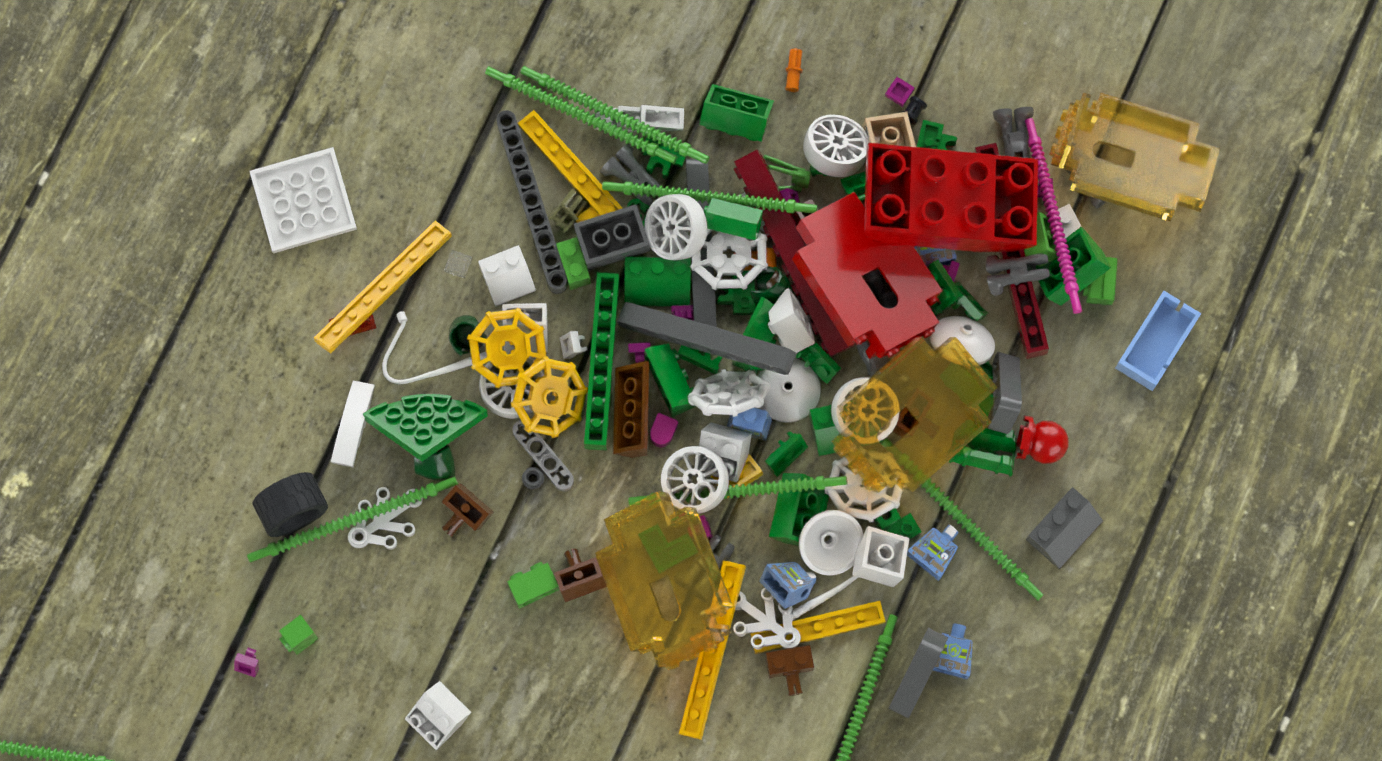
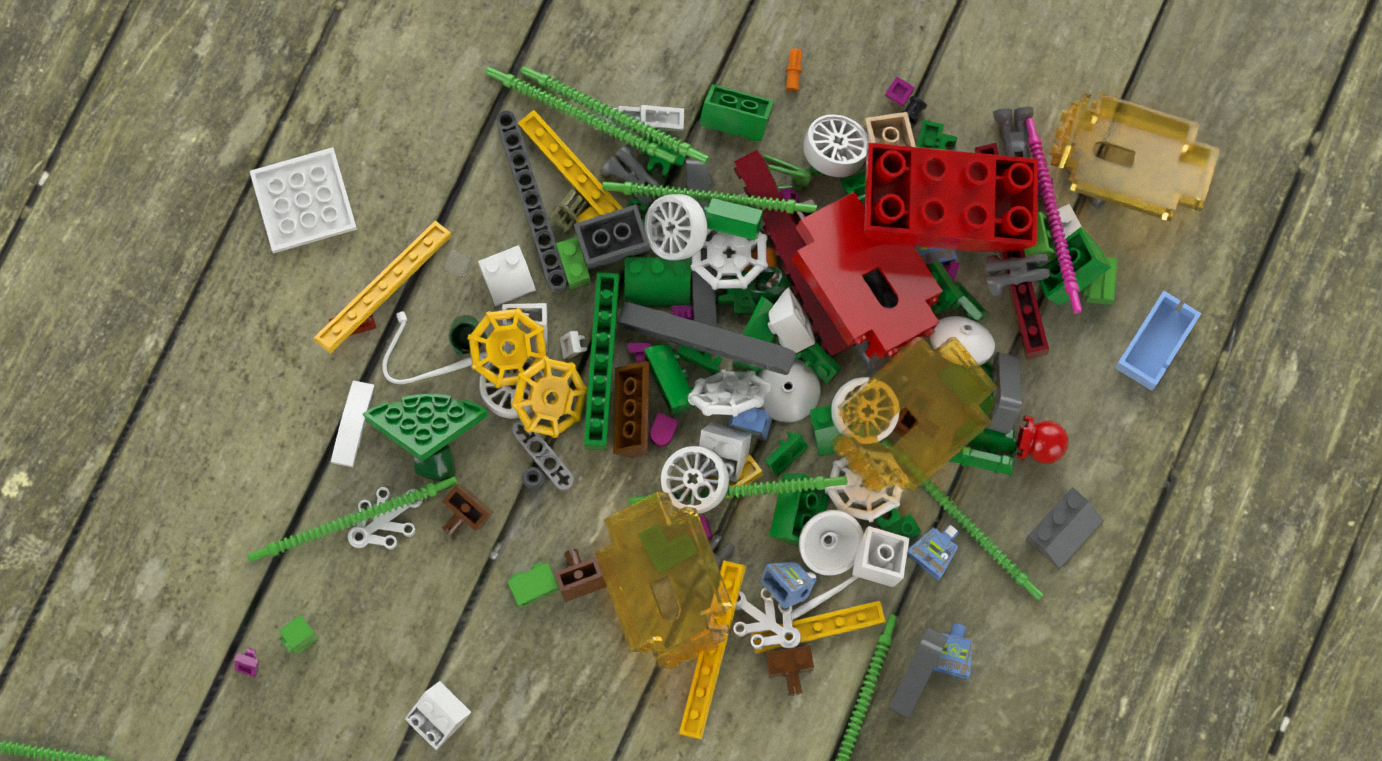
black tyre [252,472,328,537] -> none

